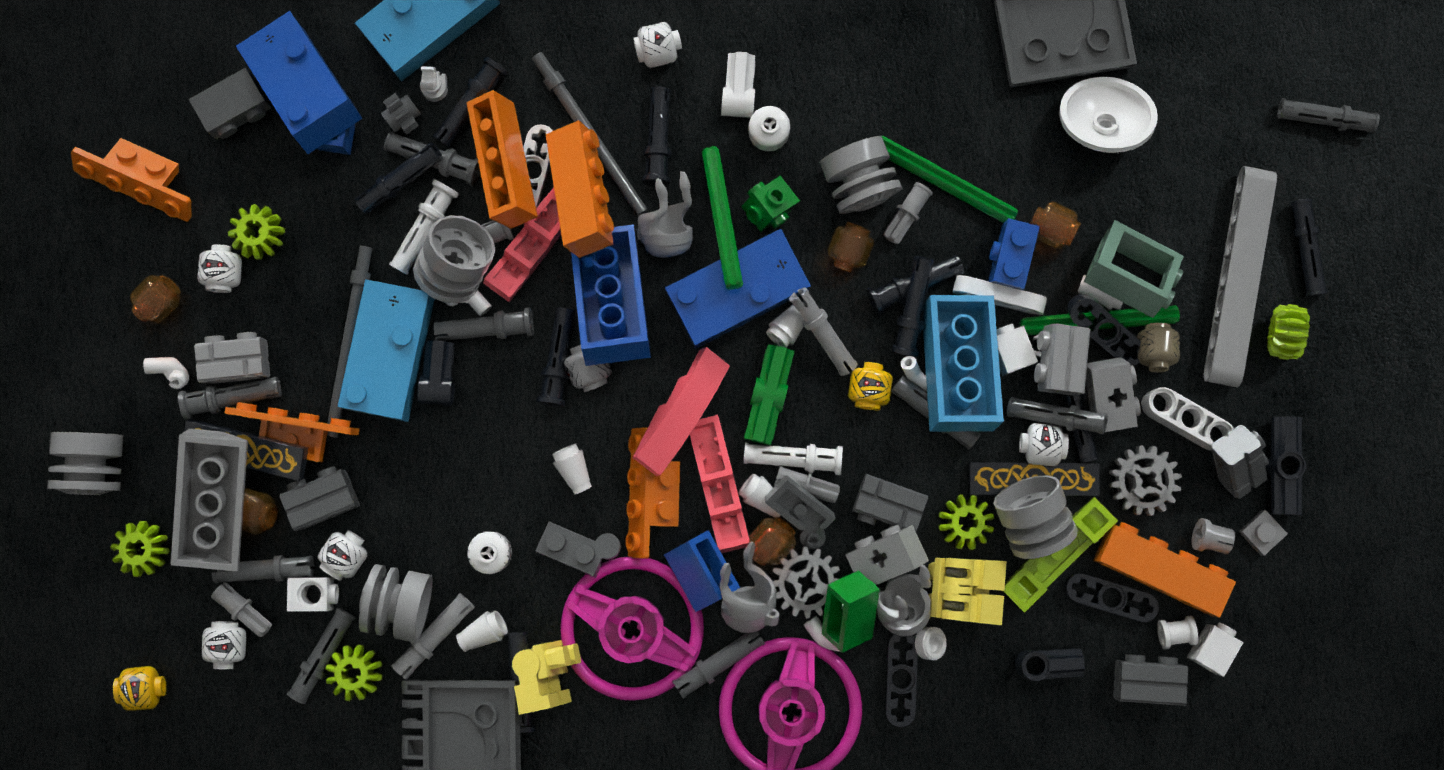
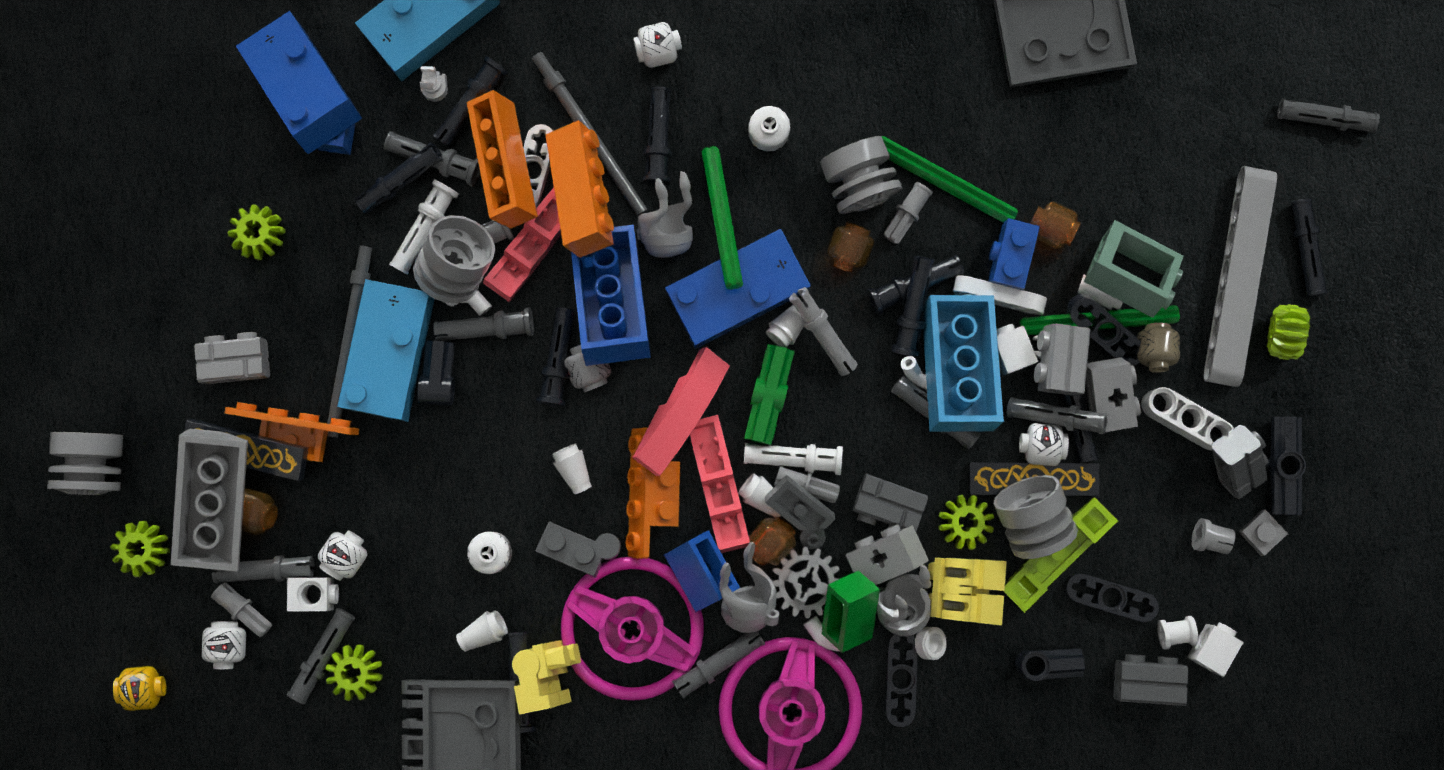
orange bracket [71,138,192,222] -> none
clear orange head [130,275,180,323] -> none
white arm [143,357,189,389] -> none
dark grey pin [178,377,282,420] -> none
dark grey brick [189,68,272,139] -> none
white head [197,245,242,293] -> none
dark grey brick [280,466,360,531] -> none
light grey wheel [359,564,433,643] -> none
dark grey gear [381,93,421,134] -> none
light grey pin [391,593,475,680] -> none
white piece [721,52,755,118] -> none
green brick [742,176,800,232] -> none
yellow head [848,362,893,411] -> none
white dish [1059,77,1158,153] -> none
orange brick [1093,522,1236,618] -> none
light grey gear [1108,445,1182,516] -> none

